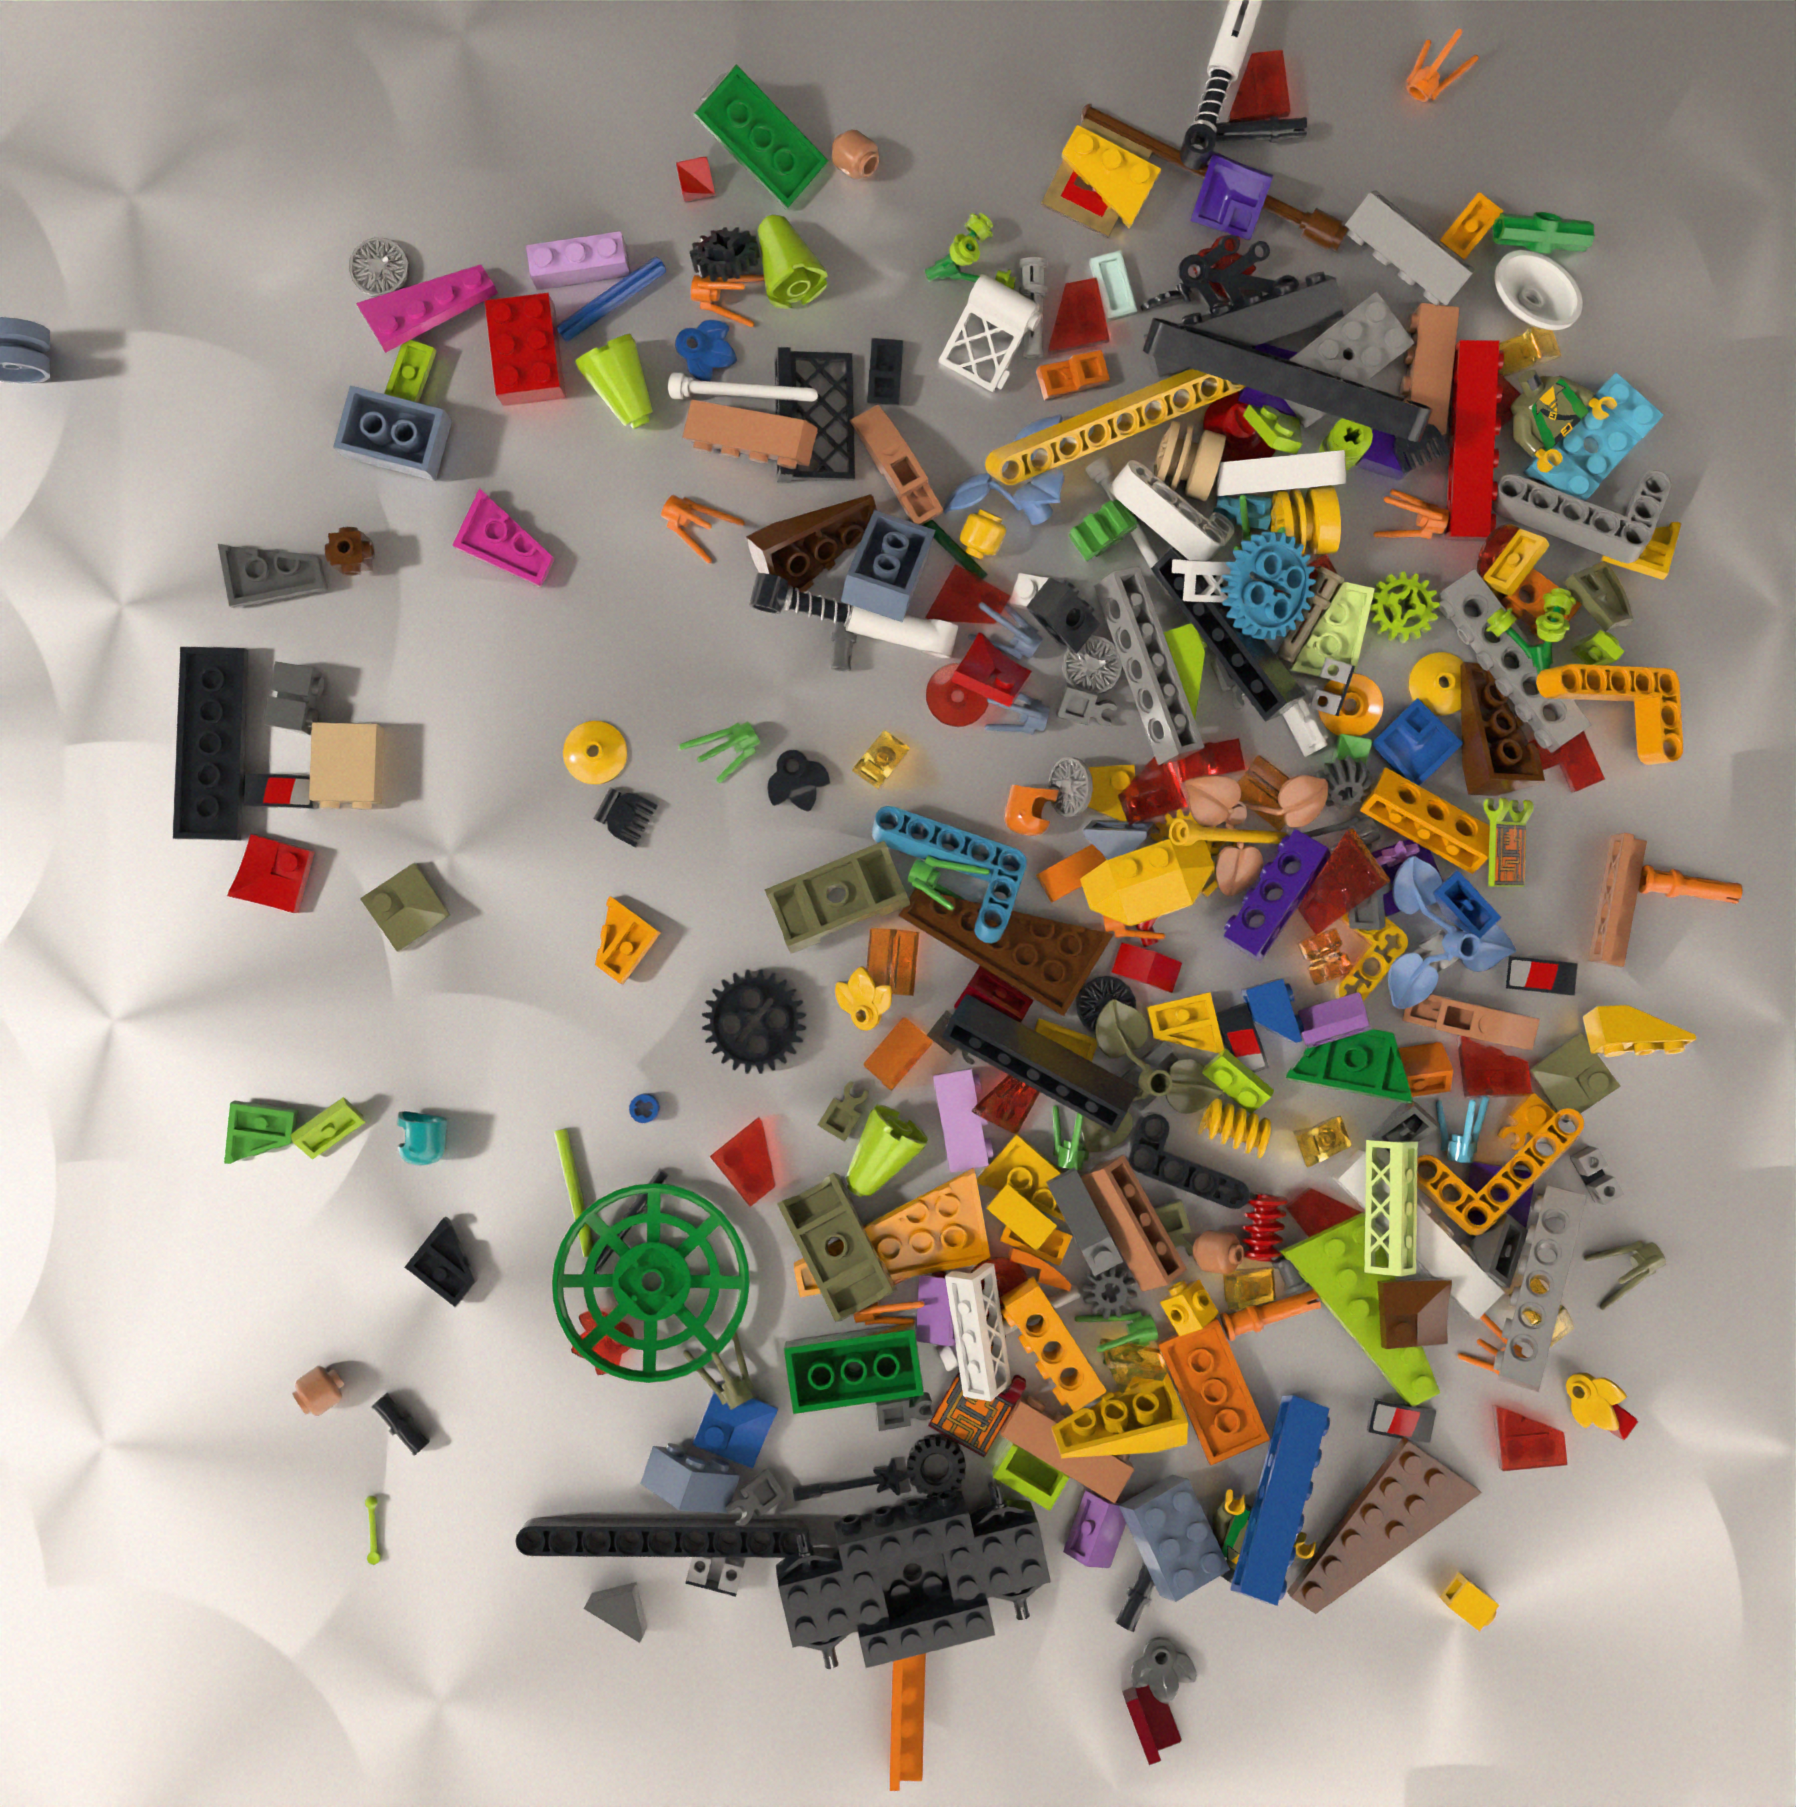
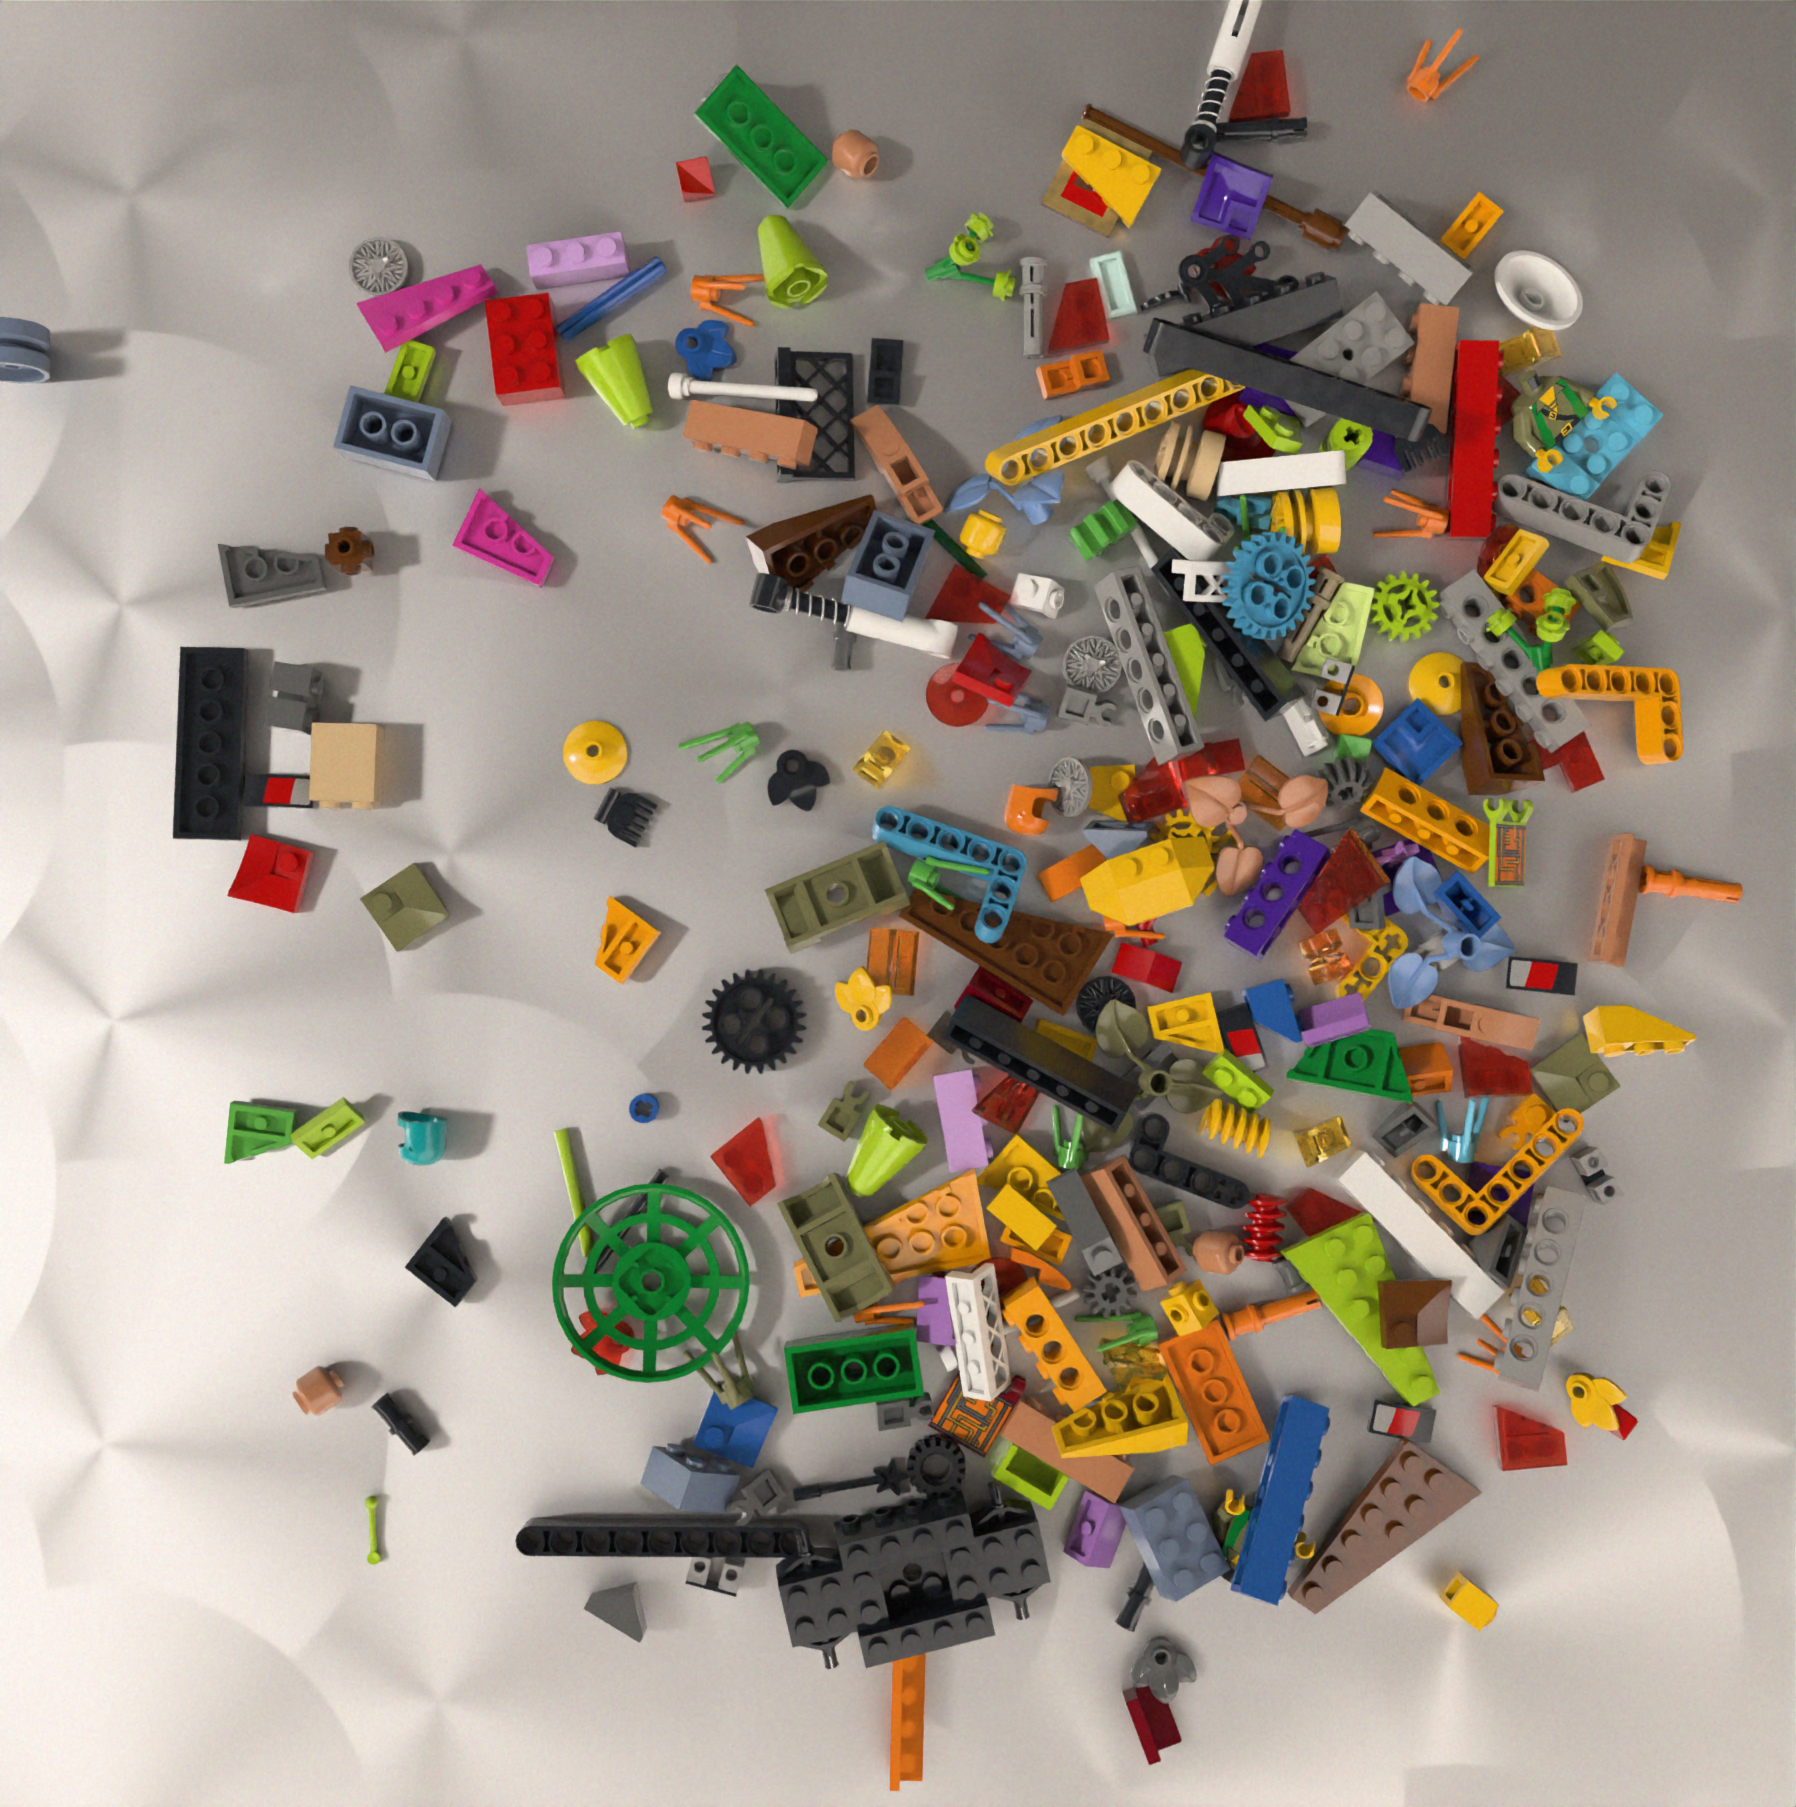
black gear [689,227,761,282] -> none
white piece [938,274,1042,392] -> none
black brick [1026,577,1100,654] -> none
yellow piece [1169,819,1288,846] -> none
clear yellow slope [1223,1267,1276,1310] -> none
yellowish green fence [1364,1140,1418,1276] -> none
green piece [1492,212,1595,253] -> none
olive plant [1584,1240,1666,1310] -> none

